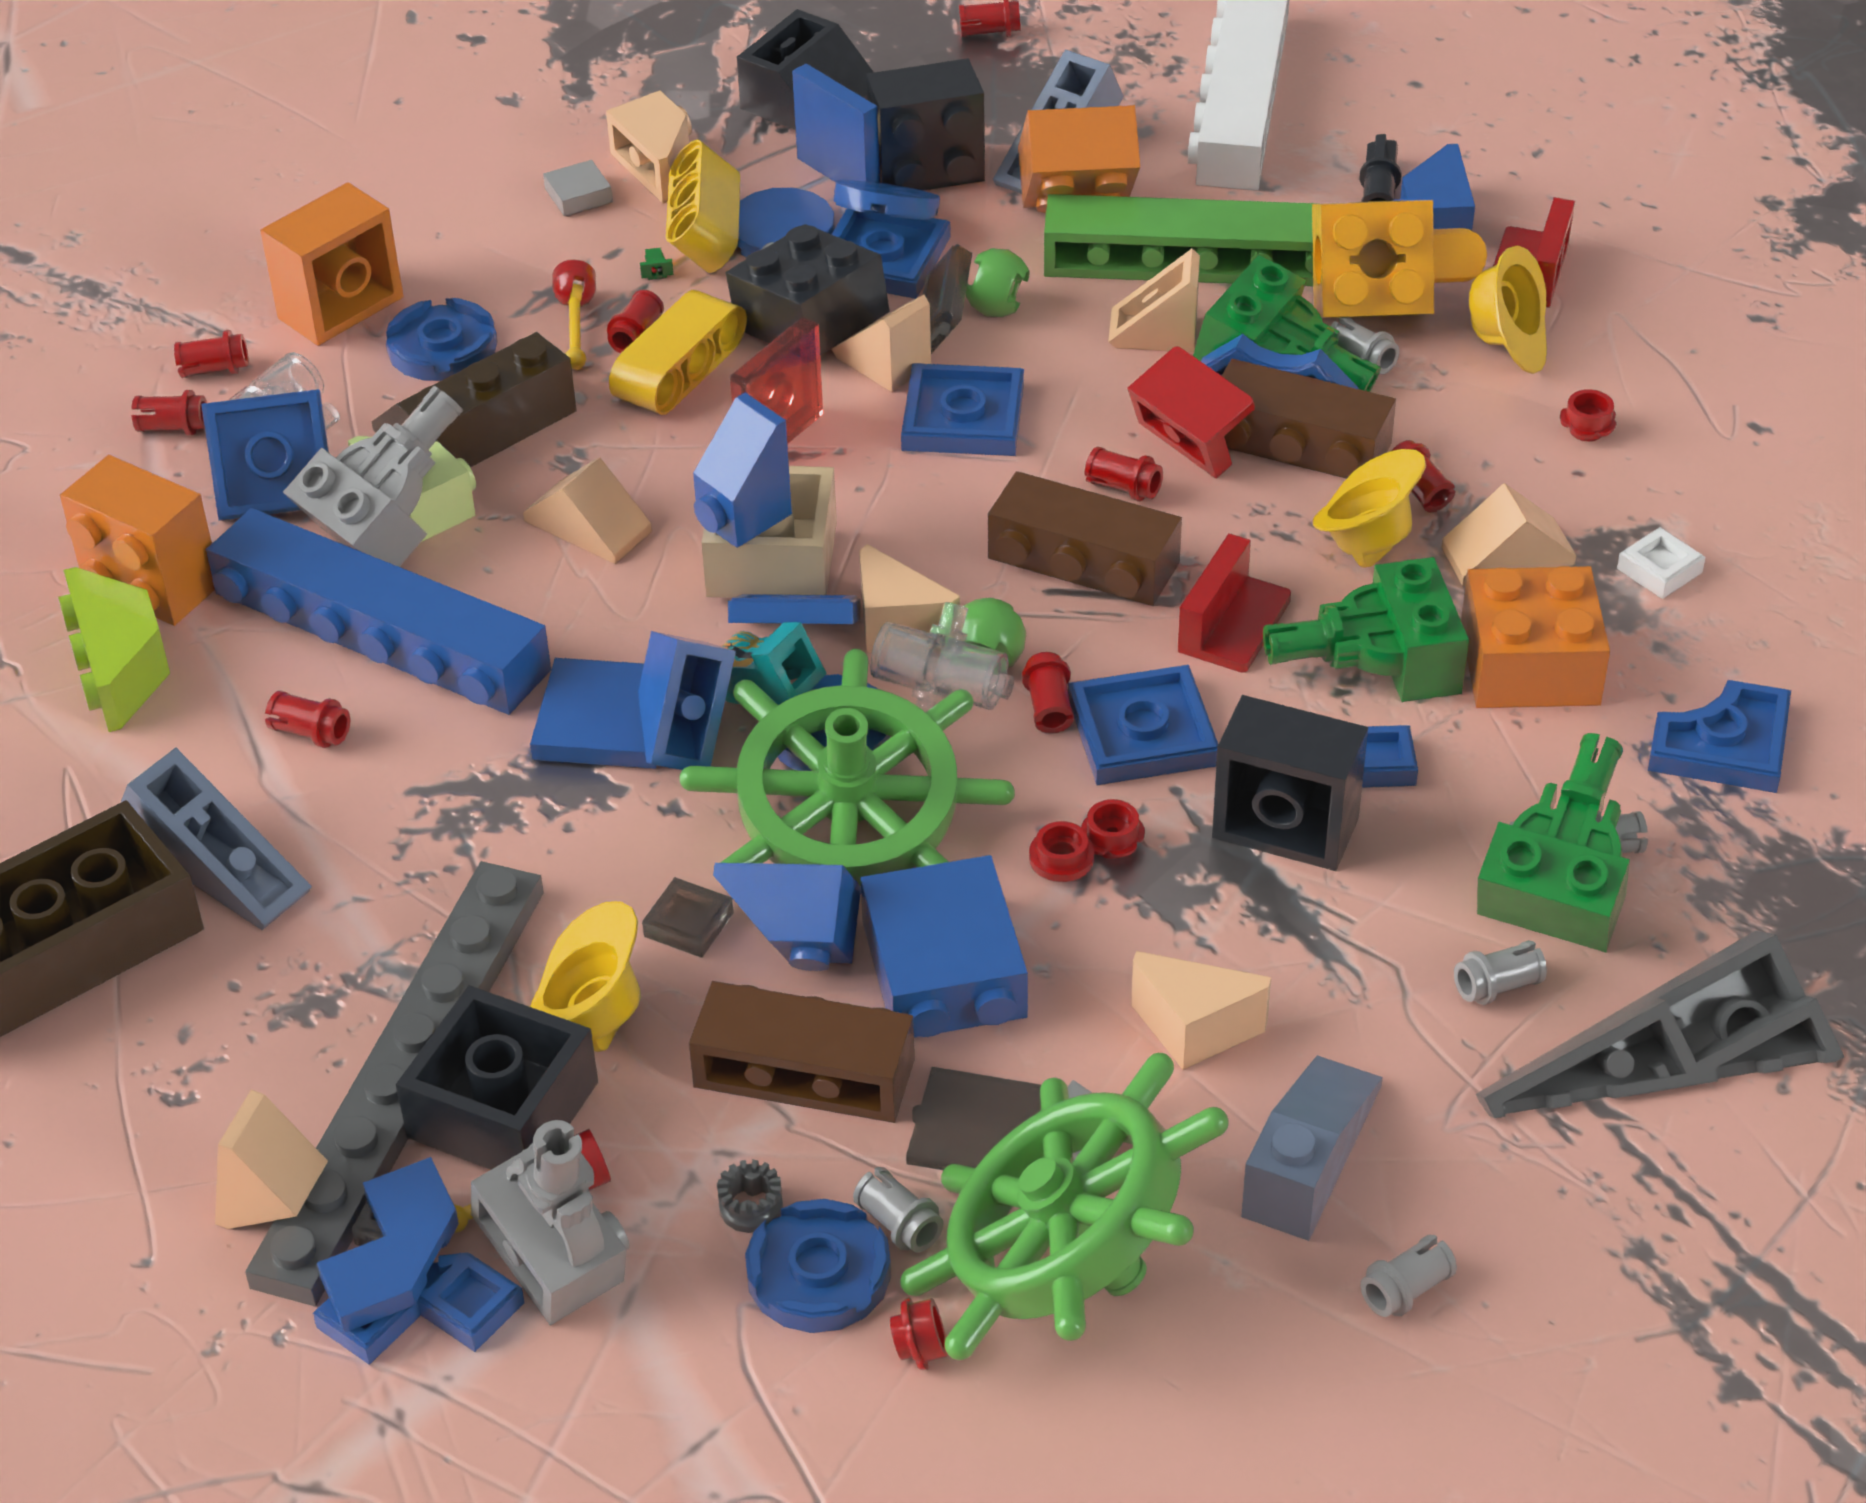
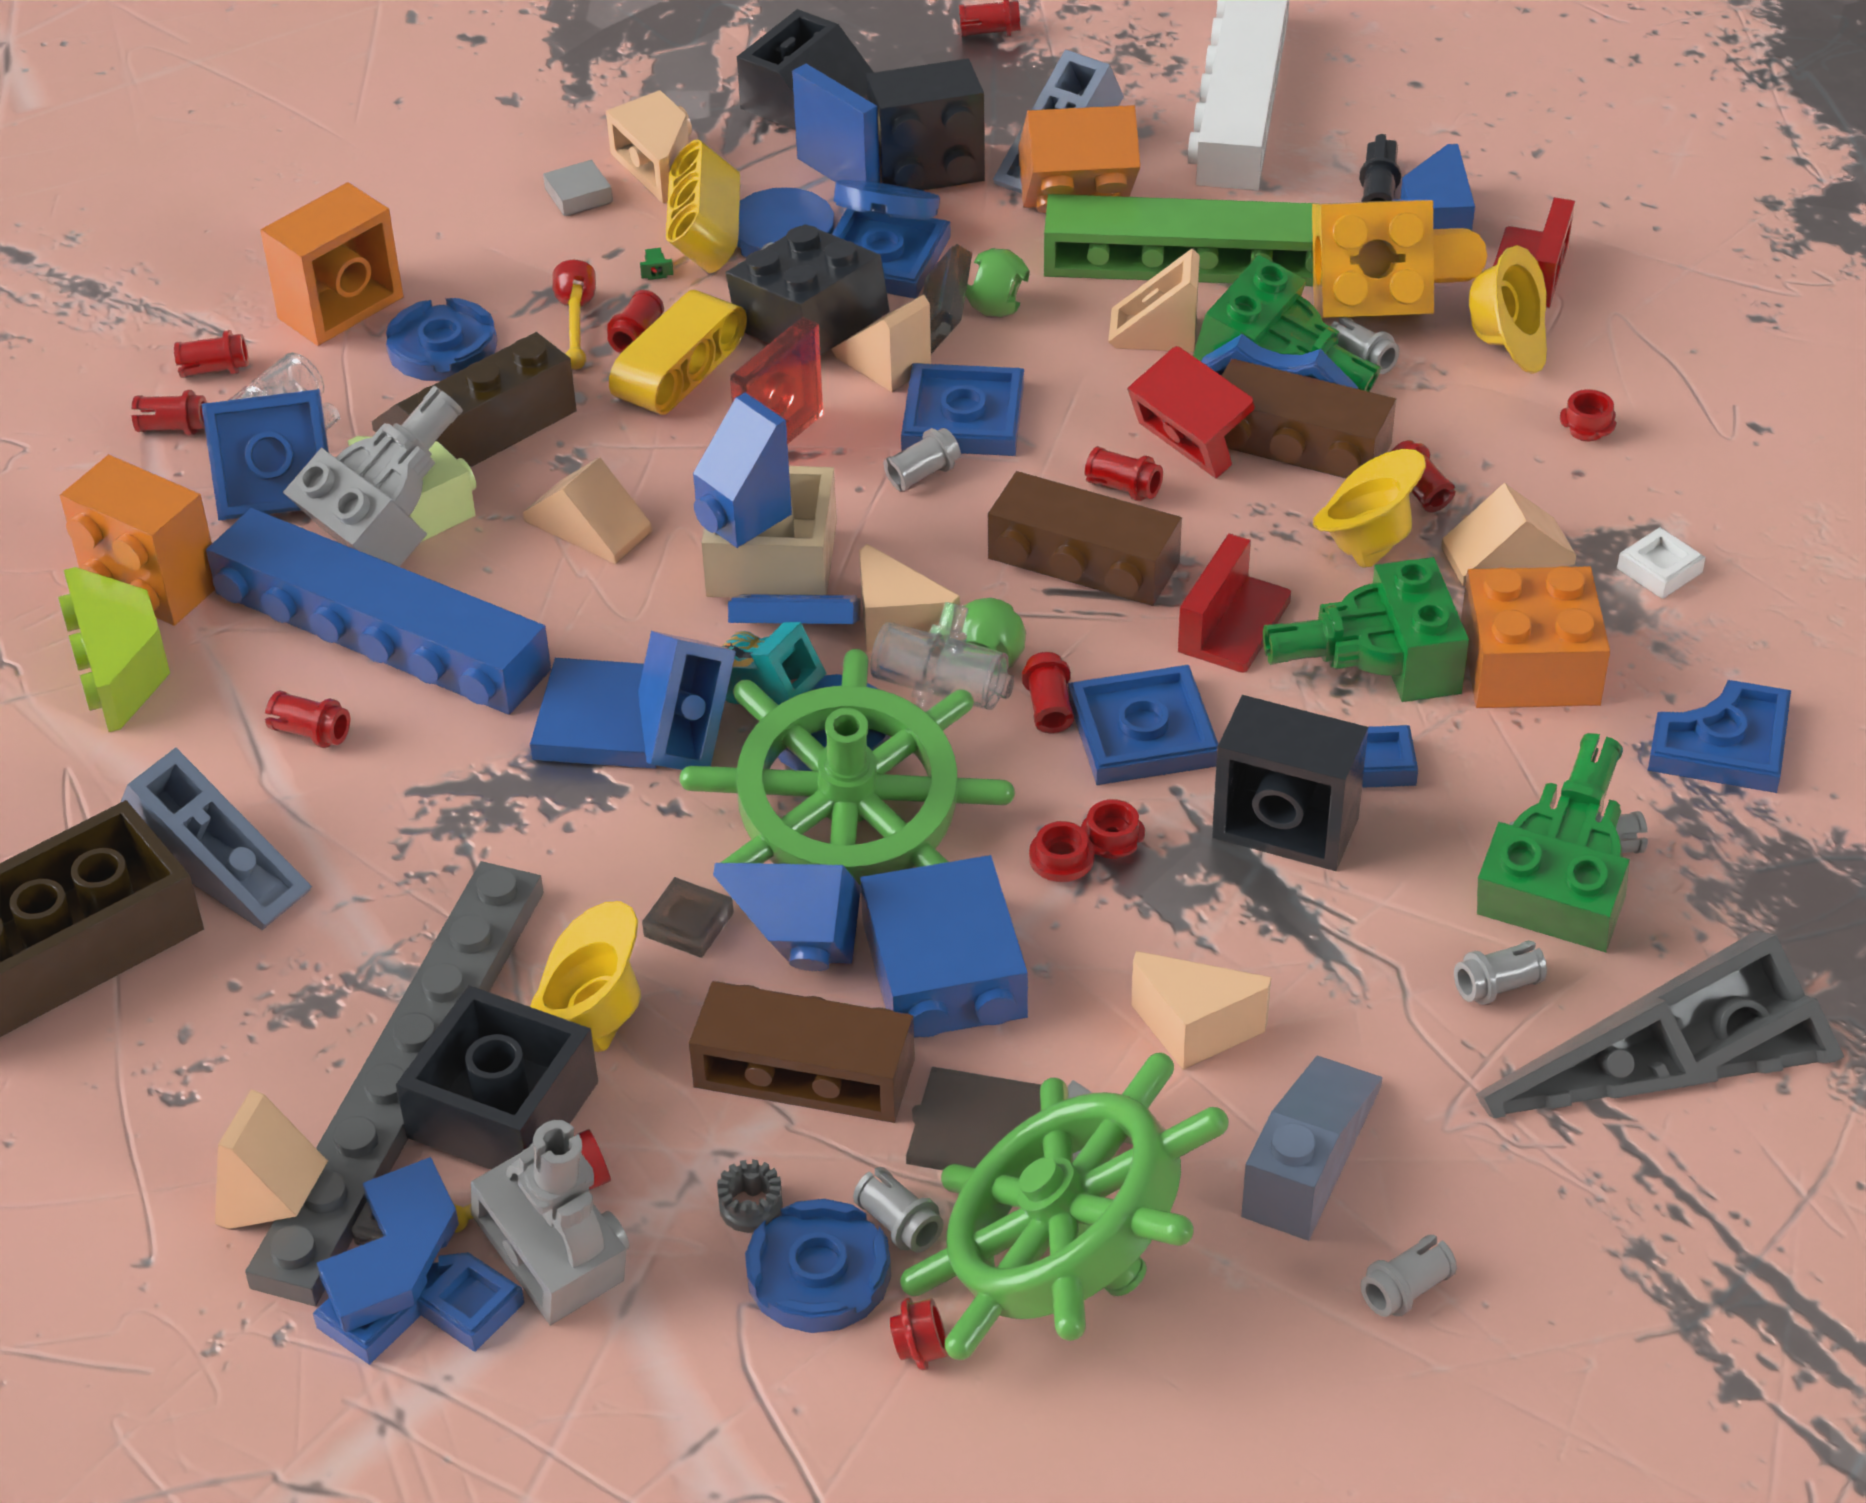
none -> light grey pin [883,428,961,491]

